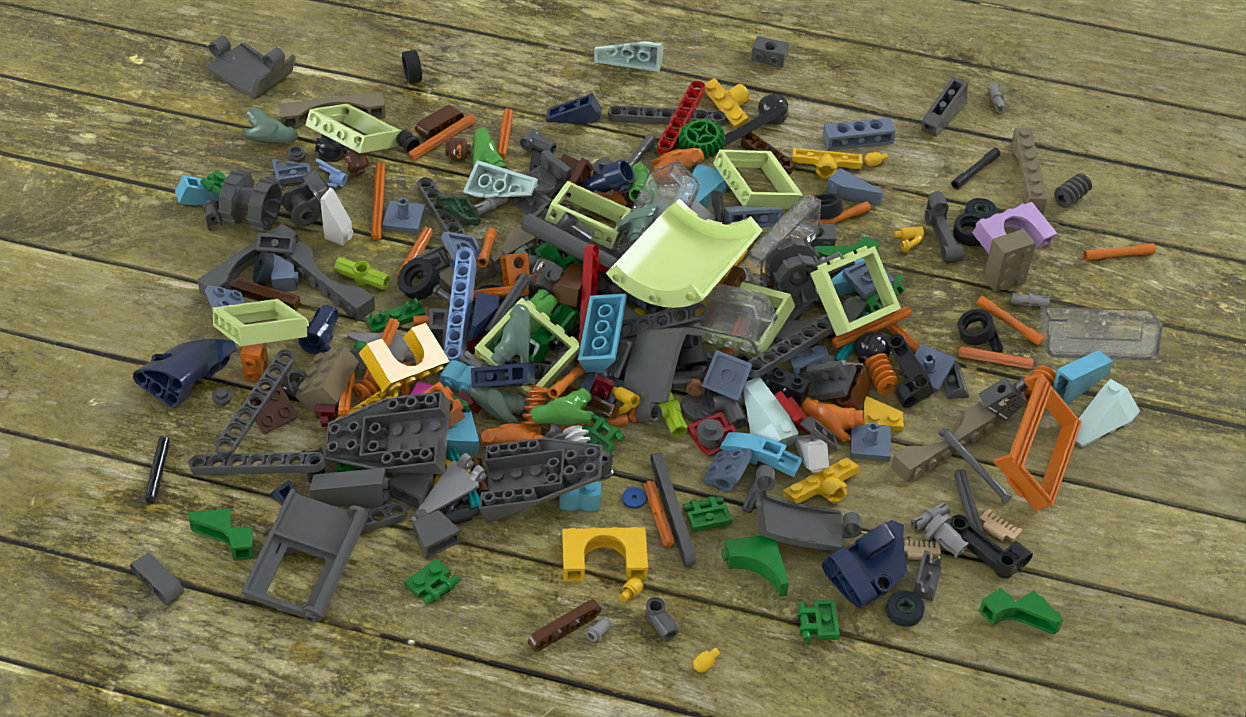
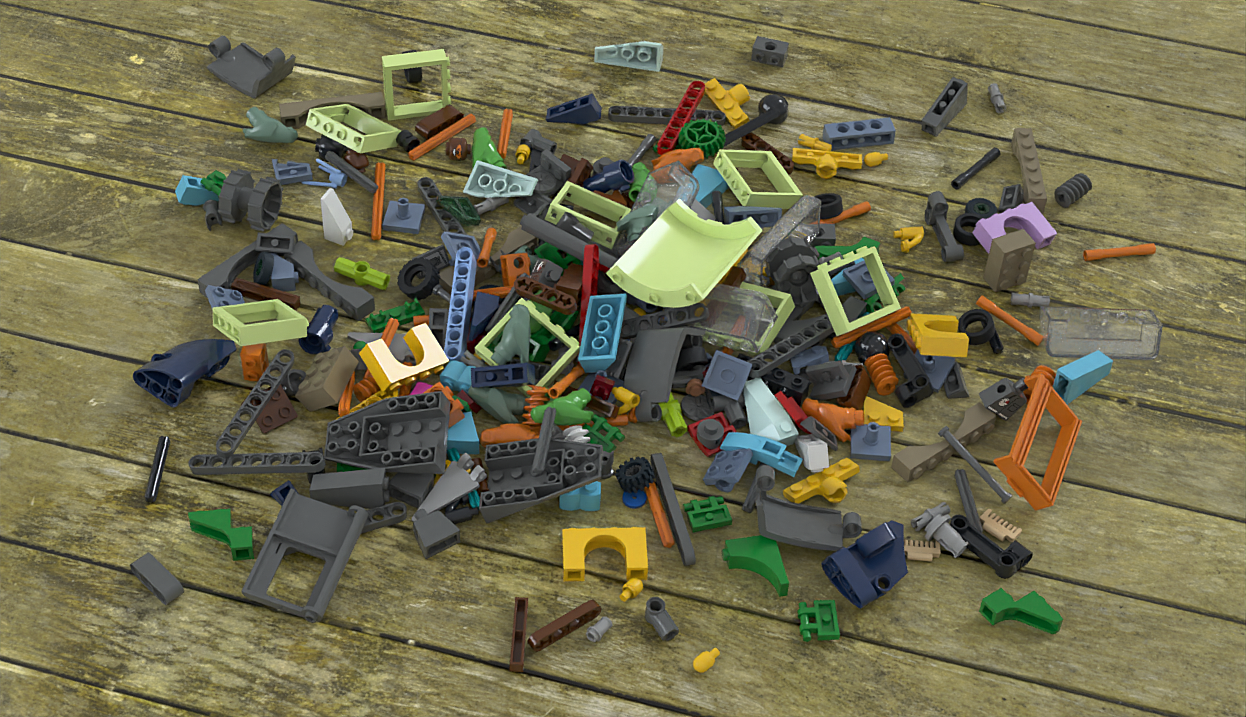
dark grey plate [212,388,232,406] -> none
dark grey piece [282,169,330,227] -> none
dark grey plate [287,146,305,162] -> none
dark red tile [315,404,337,427] -> none
orange axle [397,227,433,276] -> none
green plate [405,558,460,605] -> none
sand blue slope [826,168,884,206] -> none
black bush [886,590,925,627] -> none
dark grey hinge [913,550,942,601] -> none
orange axle [958,346,1034,370] -> none
light aqua wedge [1075,379,1140,448] -> none
none -> dark grey axle [325,151,378,193]
none -> yellowish green window [382,49,451,121]
none -> reddish brown piece [509,597,528,672]
none -> reddish brown beam [514,277,577,315]
none -> yellow cylinder [515,144,530,164]
none -> dark grey axle [532,407,557,475]
none -> black bush [615,457,655,494]
none -> yellow axle [798,134,832,151]
none -> yellow arch [906,313,969,357]
none -> dark grey slope [998,184,1023,213]

